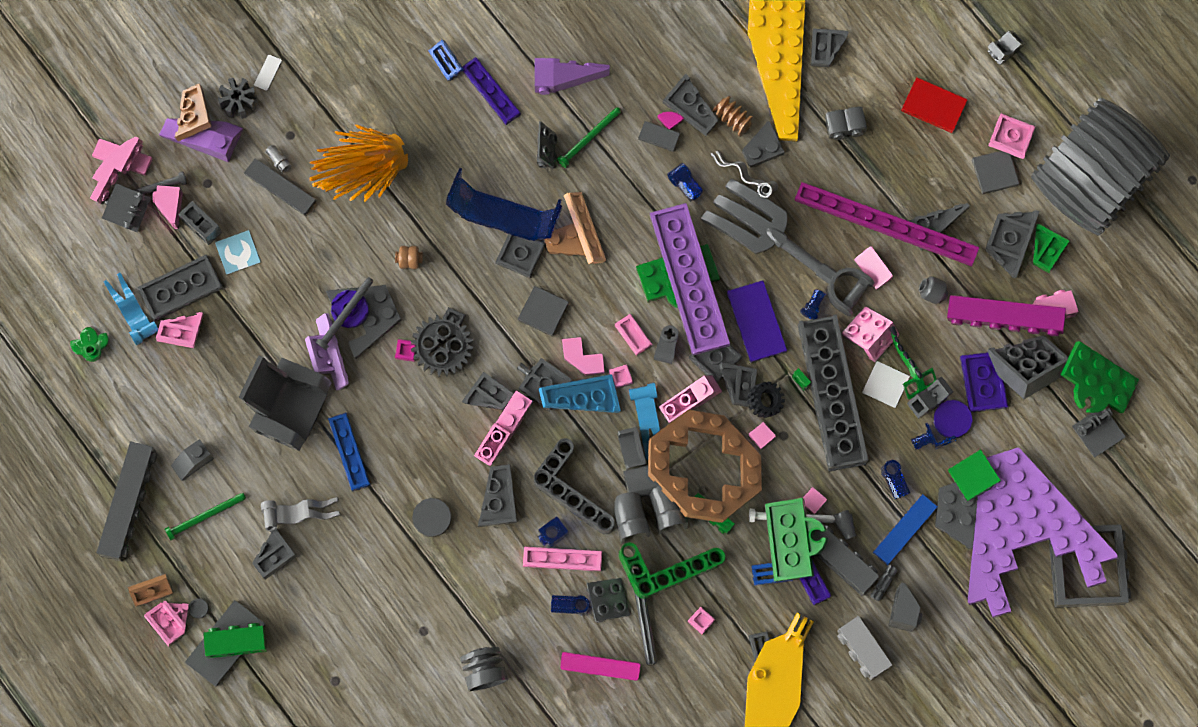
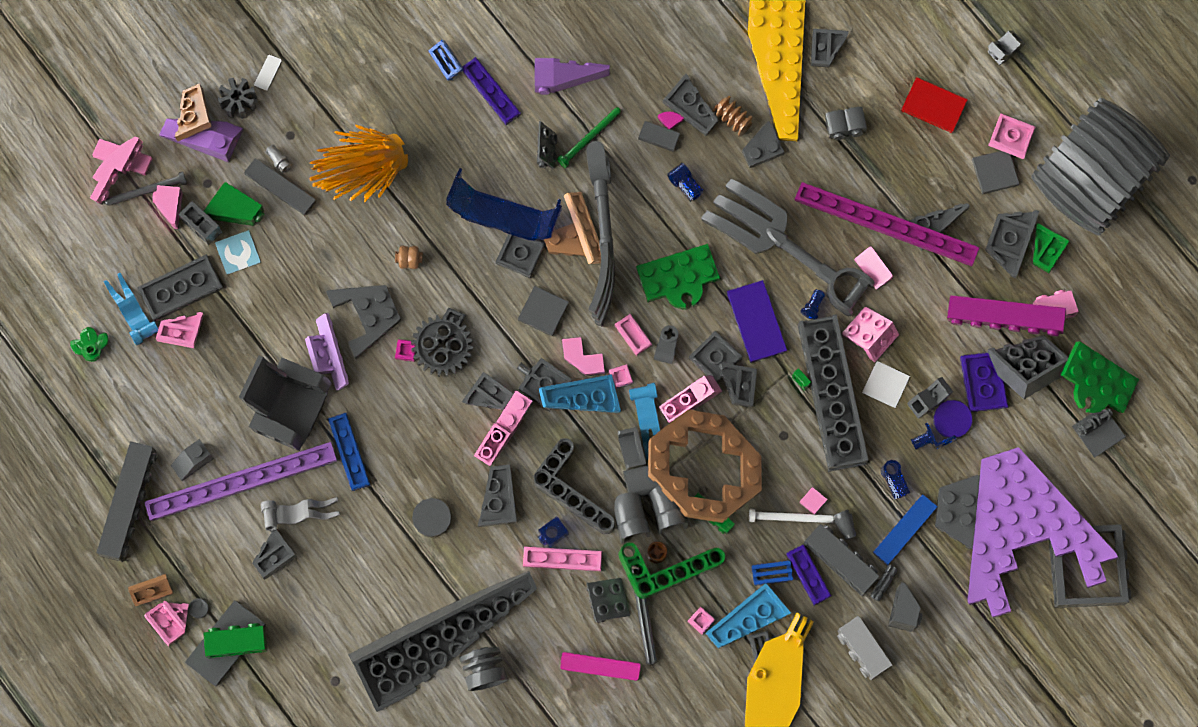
dark grey hinge [102,183,151,232] -> none
green bar [165,493,246,541] -> none
dark grey bar [316,277,373,350] -> none
dark purple tile [331,290,369,328] -> none
clear blue piece [551,595,590,616] -> none
medium lavender plate [650,203,730,355] -> none
light grey flag [711,151,778,198] -> none
black tyre [747,381,785,418] -> none
bright pink tile [749,422,776,449] -> none
plate [765,498,828,582] -> none
green piece [889,325,937,400] -> none
dark grey head [919,276,948,304] -> none
green piece [948,449,1001,501] -> none
none -> medium lavender plate [144,442,337,521]
none -> green slope [203,182,264,226]
none -> dark grey wedge [348,571,537,712]
none -> dark grey piece [586,141,615,327]
none -> reddish brown wheel [647,541,667,564]
none -> dark azure wing [706,583,791,649]

